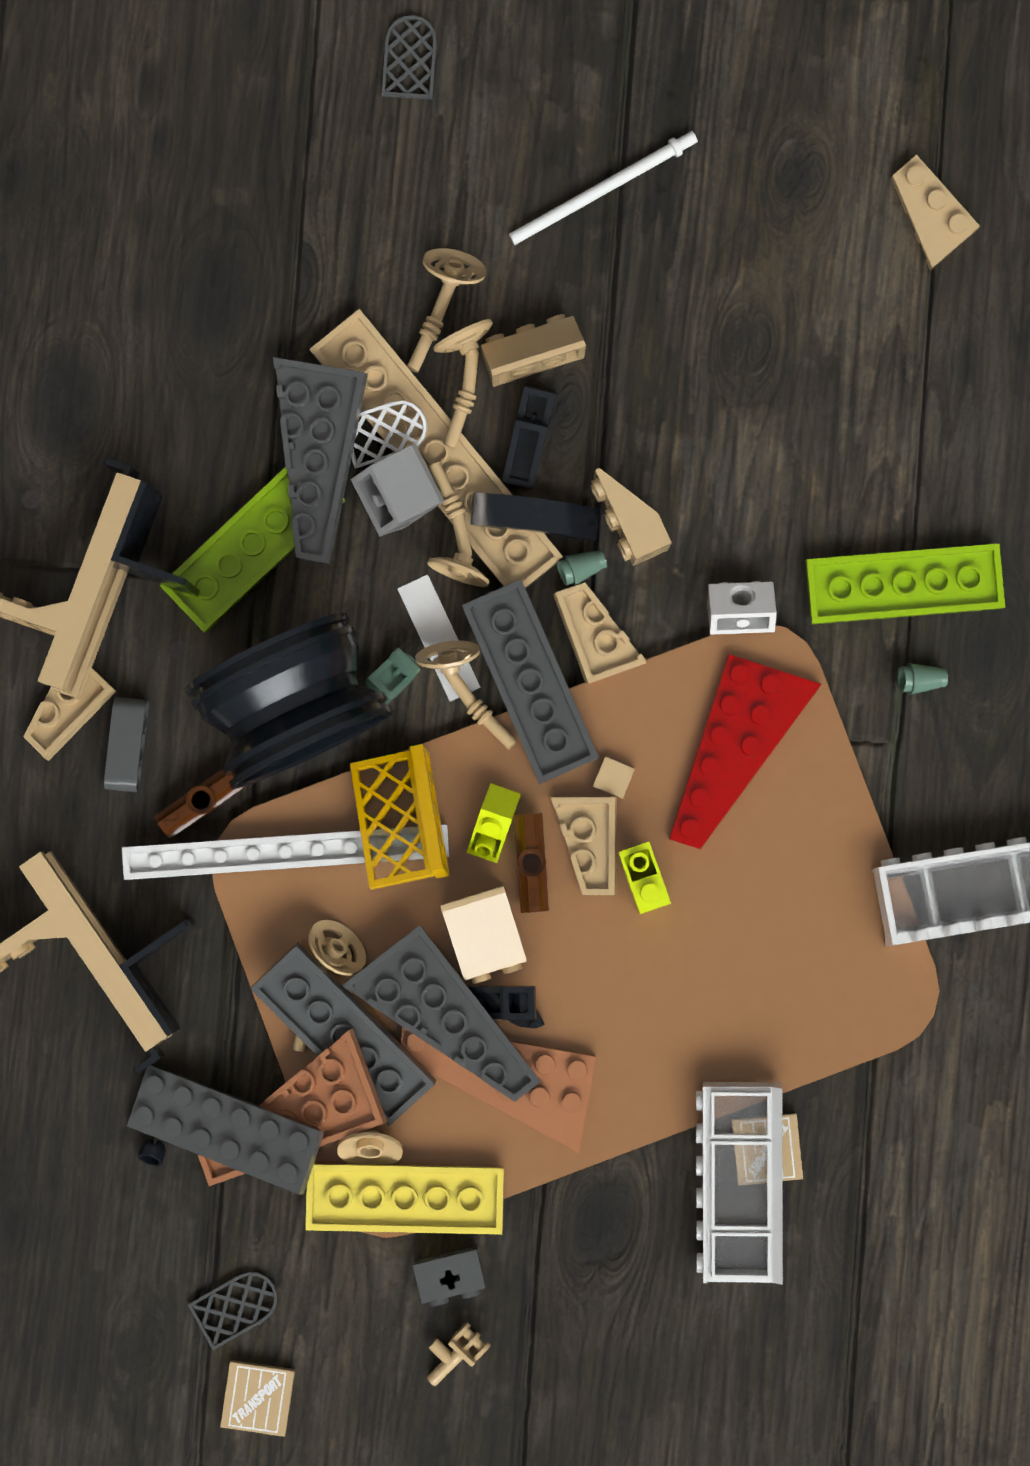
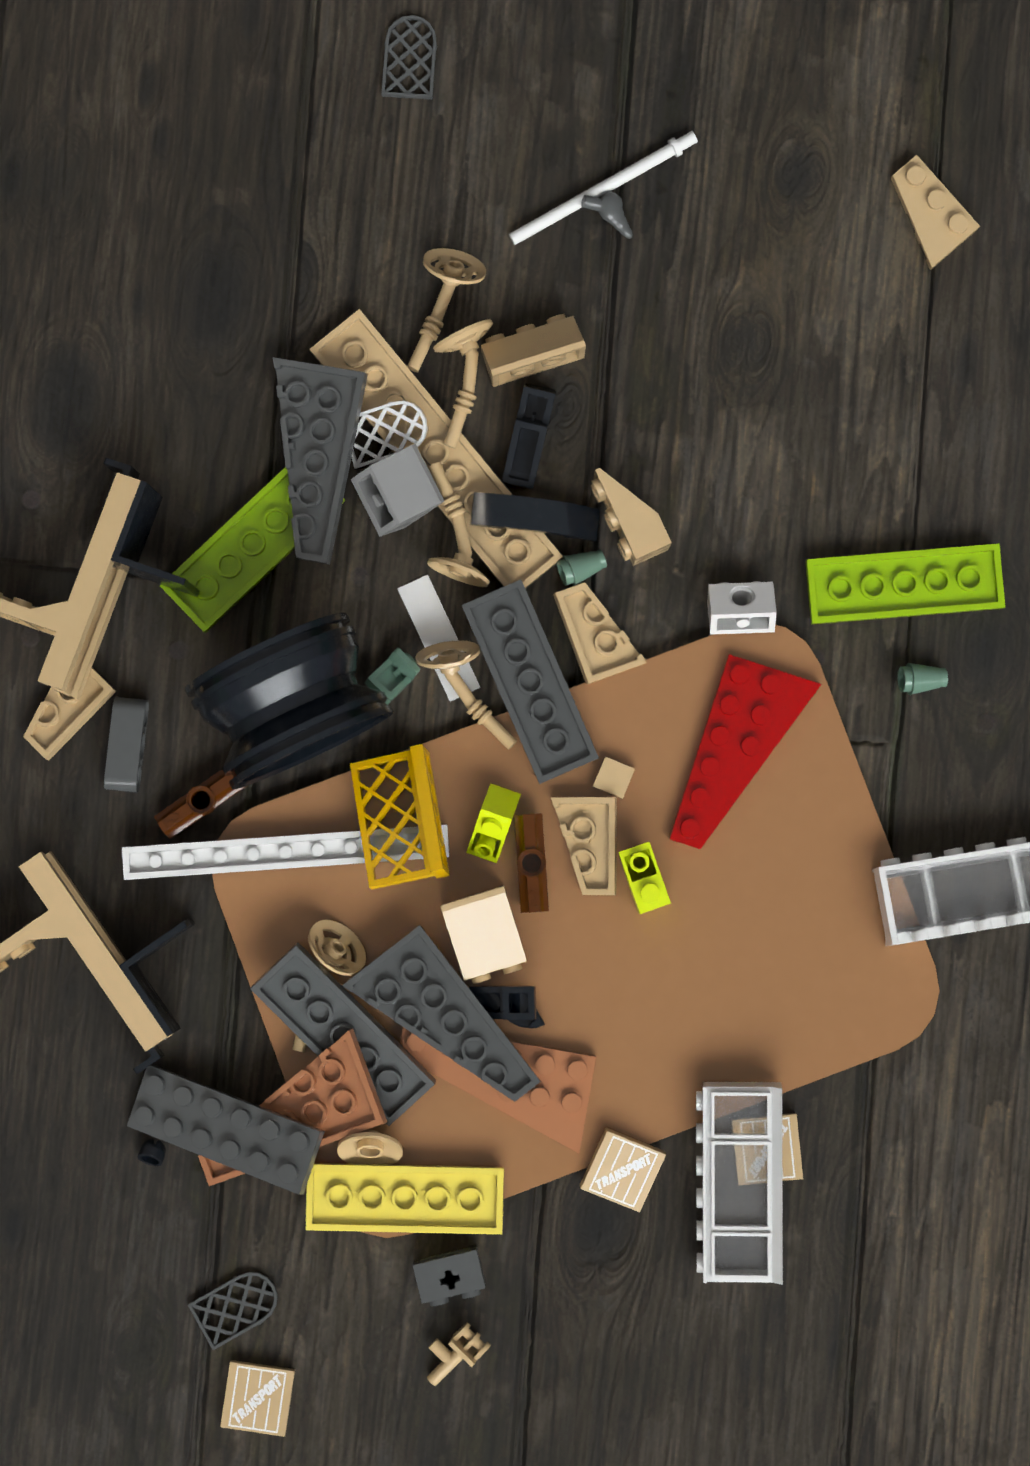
none -> tan tile [580,1128,666,1212]
none -> dark grey animal [581,191,633,239]

